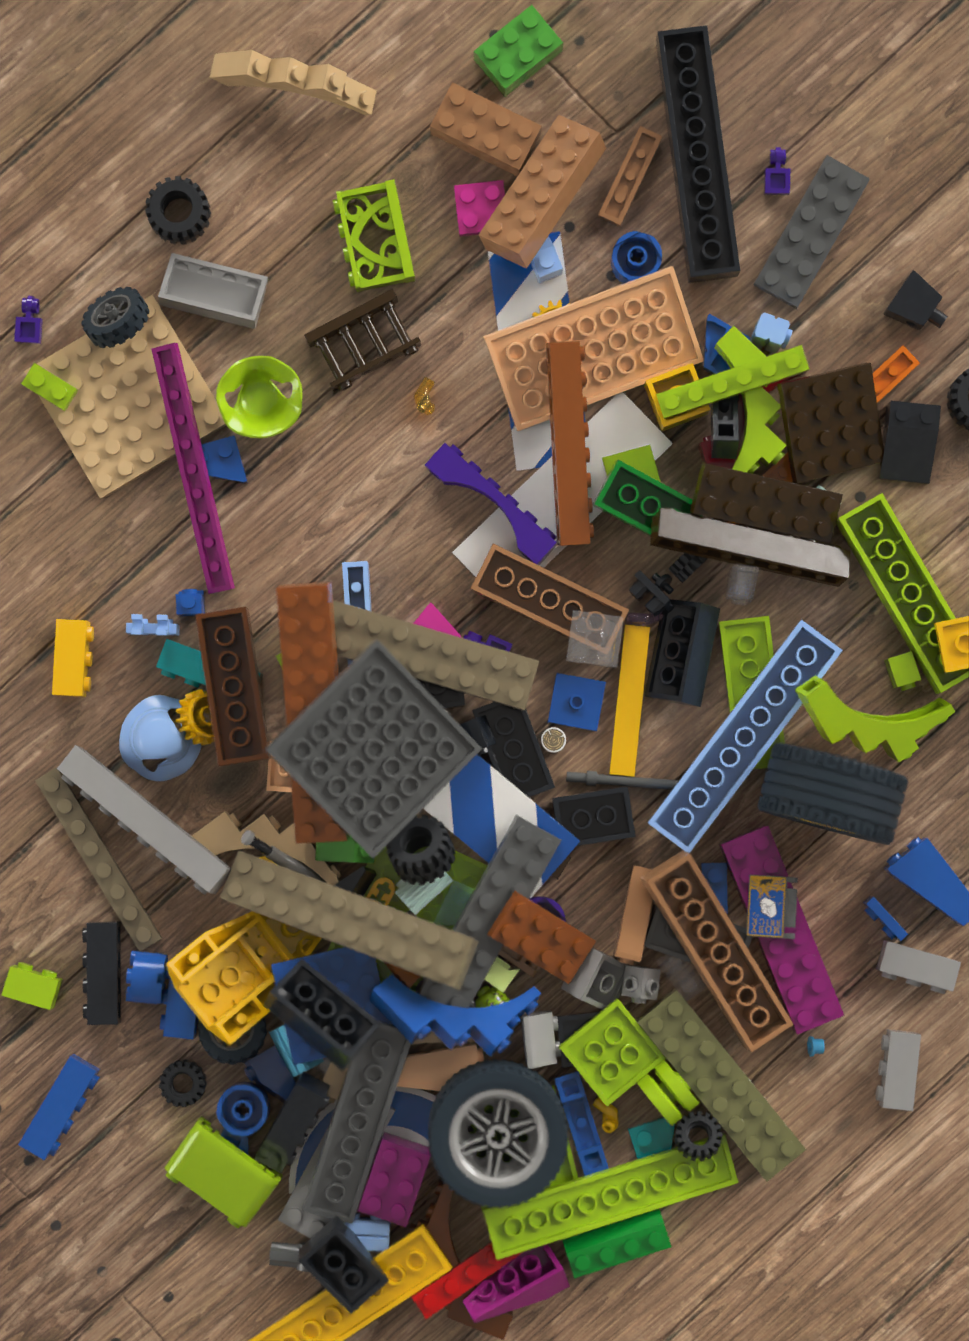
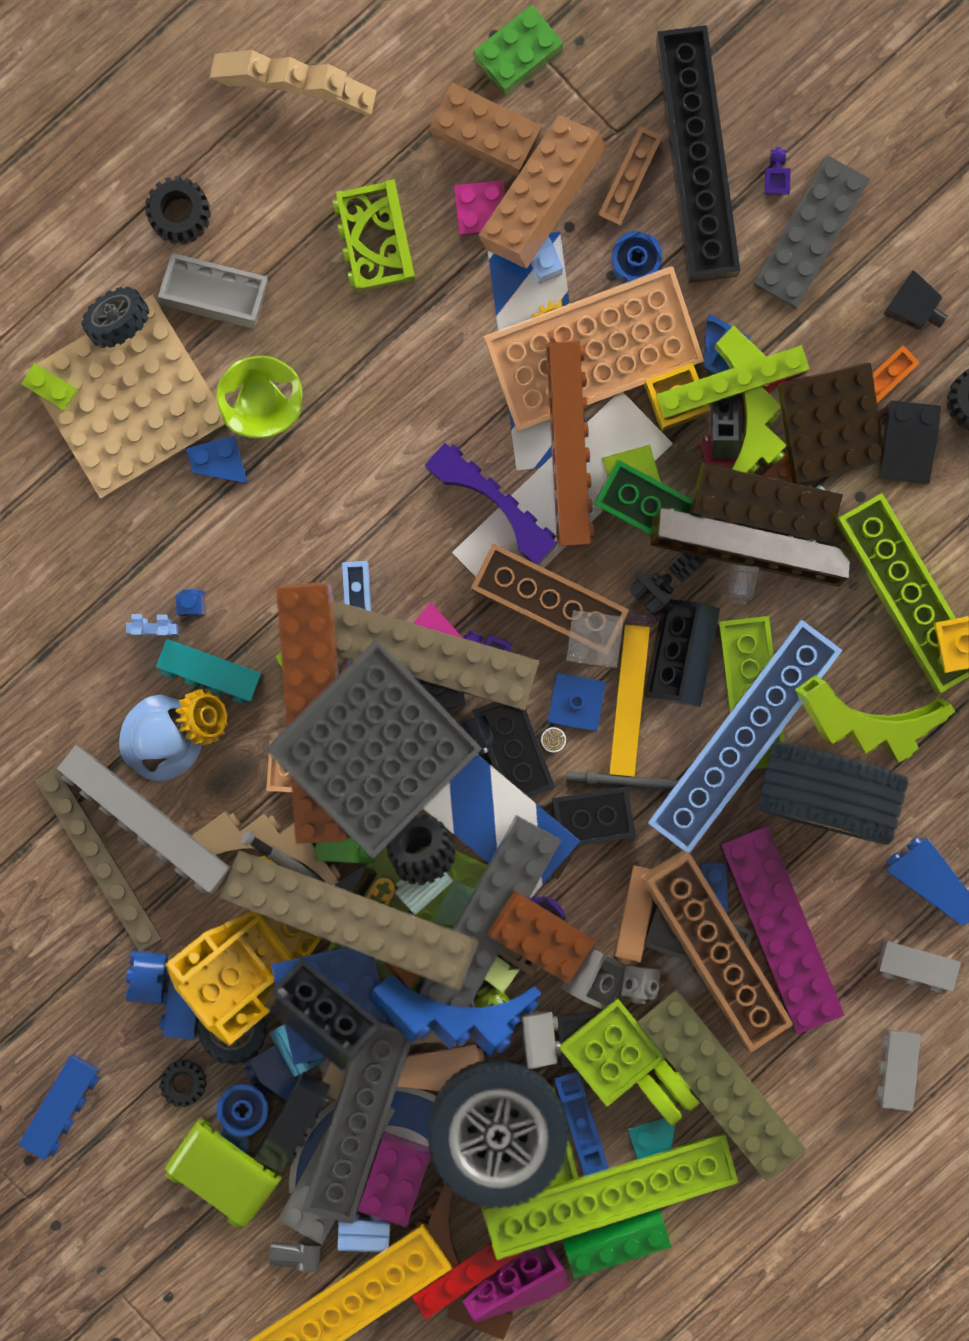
lime brick [1,962,63,1010] -> none
dark purple plate [14,296,43,344] -> none
yellow brick [52,619,94,697] -> none
black brick [82,921,121,1025] -> none
magenta plate [151,343,235,594] -> none
reddish brown brick [195,607,272,767] -> none
black slope [298,1216,389,1314] -> none
dark brown fence [304,288,421,392] -> none
clear yellow arm [414,377,435,415] -> none
yellow arm [592,1096,619,1133] -> none
black tyre [675,1111,722,1162] -> none
piece [746,875,798,939] -> none
light blue brick [750,313,793,354] -> none
dark azure piece [807,1036,825,1057] -> none
blue plate [863,896,908,941] -> none
lime brick [884,651,921,691] -> none

